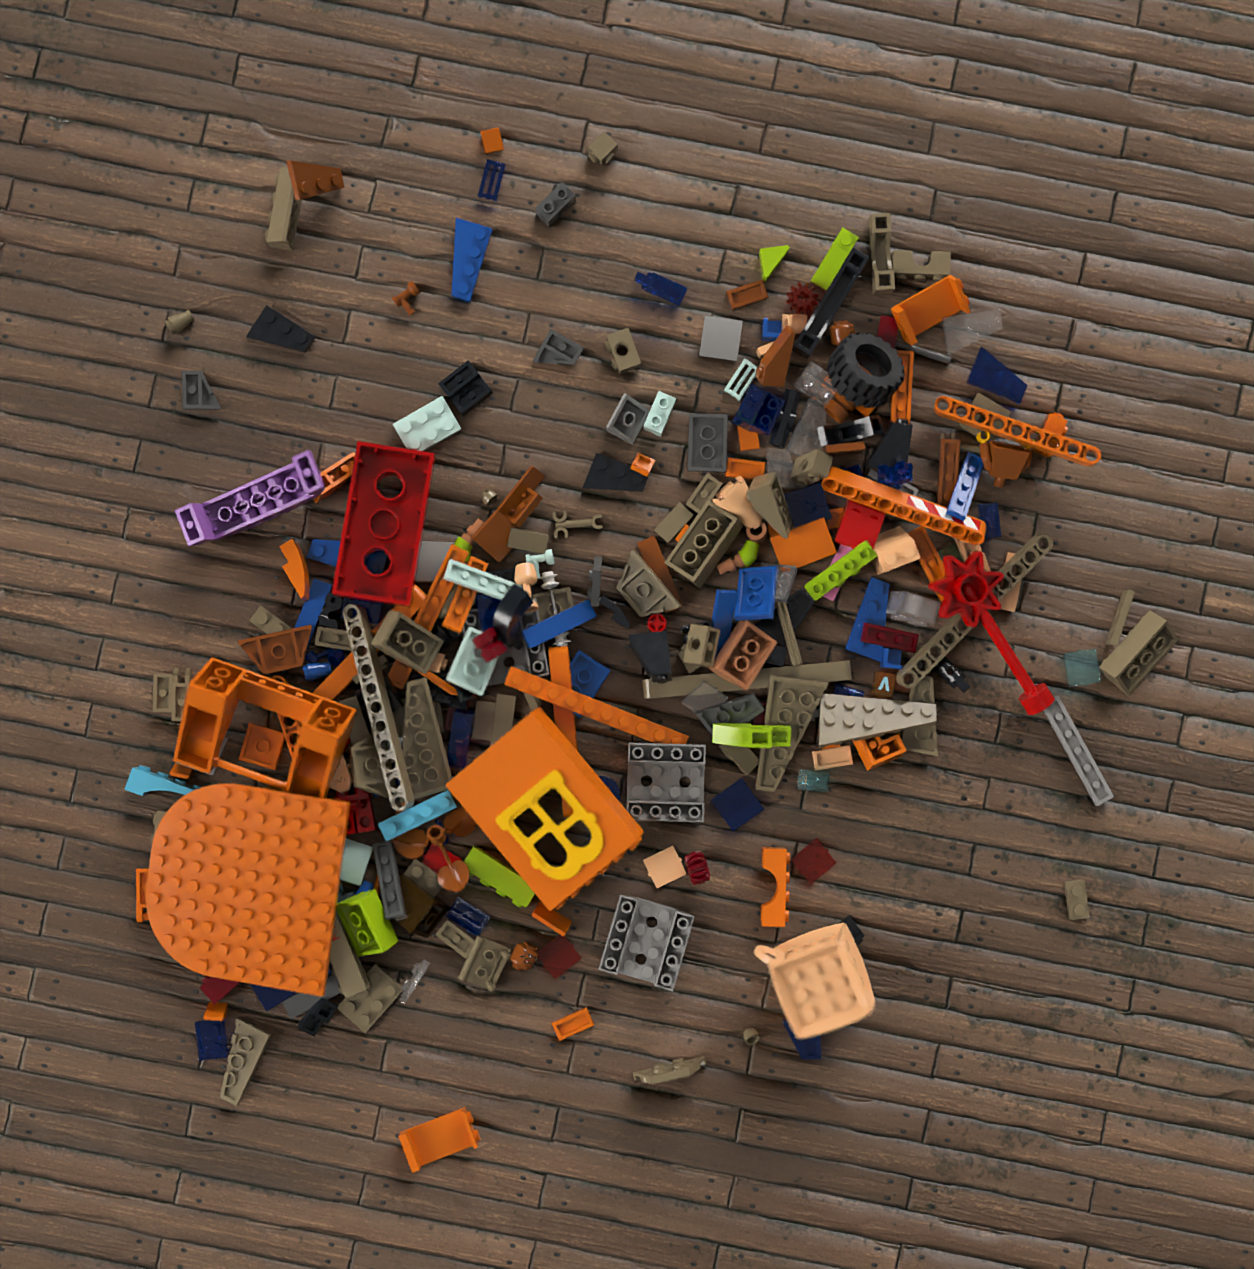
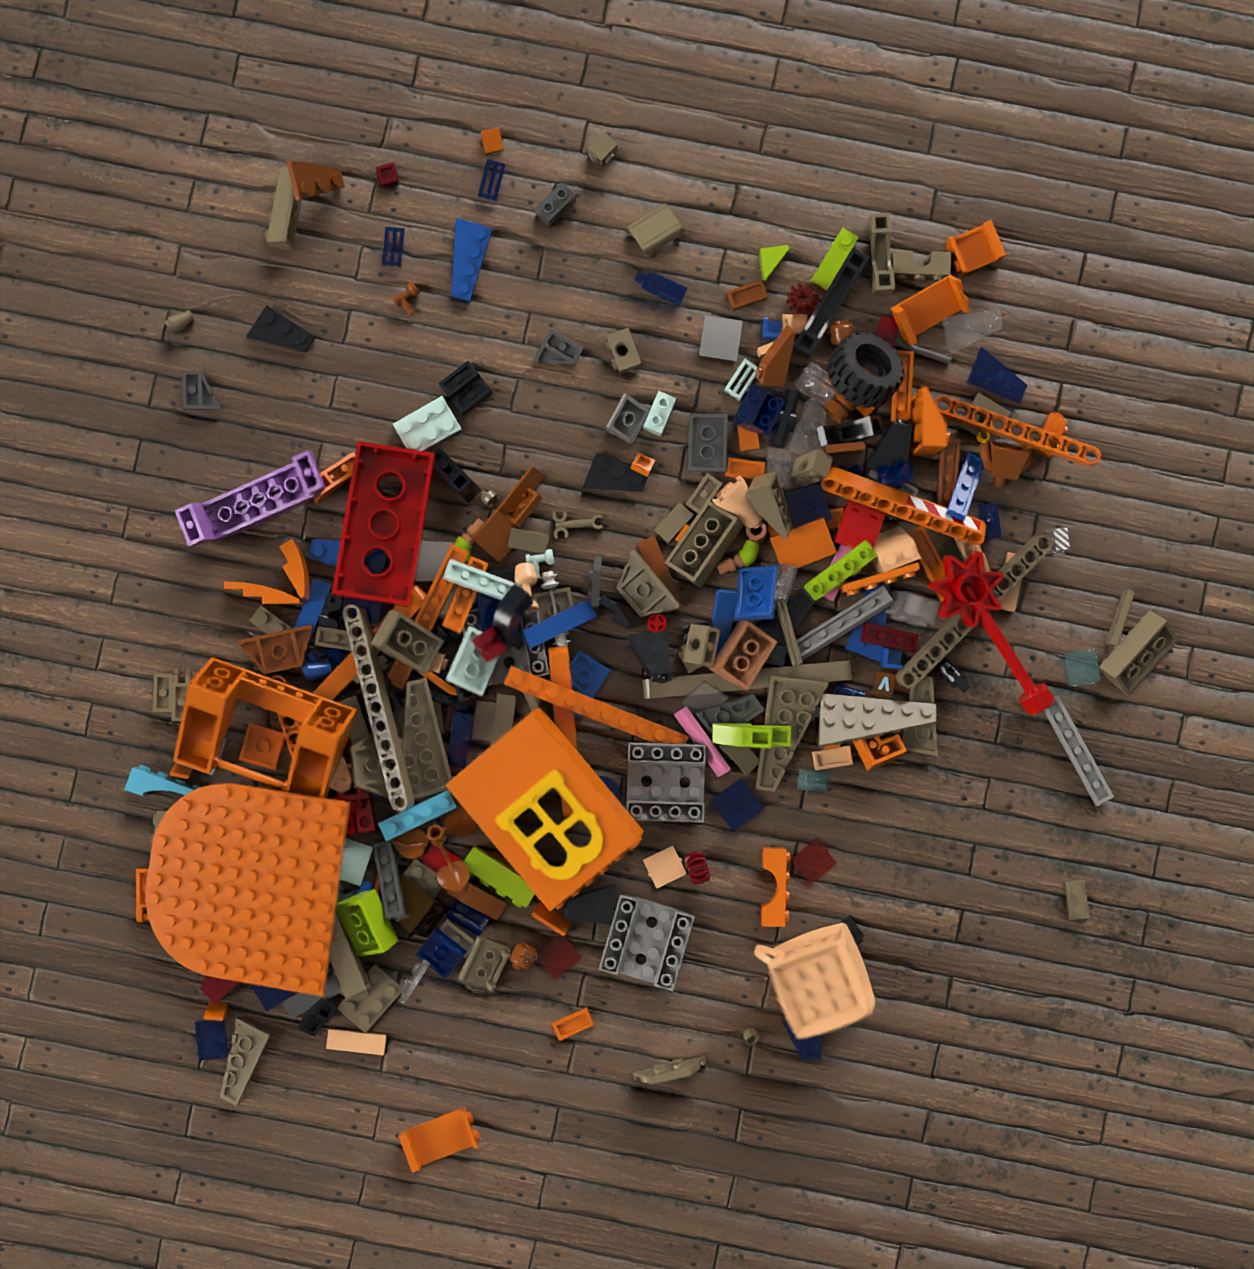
none -> orange slope [224,582,305,604]
none -> light nougat tile [326,1028,387,1055]
none -> dark red tile [376,162,399,187]
none -> clear blue tile [382,227,405,267]
none -> clear blue plate [415,927,467,979]
none -> black slope [434,448,482,504]
none -> dark orange slope [446,880,508,920]
none -> black slope [562,884,616,925]
none -> dark tan piece [627,203,685,257]
none -> bright pink tile [674,707,731,777]
none -> light grey plate [786,585,895,661]
none -> orange tile [840,562,920,596]
none -> orange slope [910,387,950,456]
none -> orange panel [945,220,1006,276]
none -> clear brick [1044,527,1071,556]

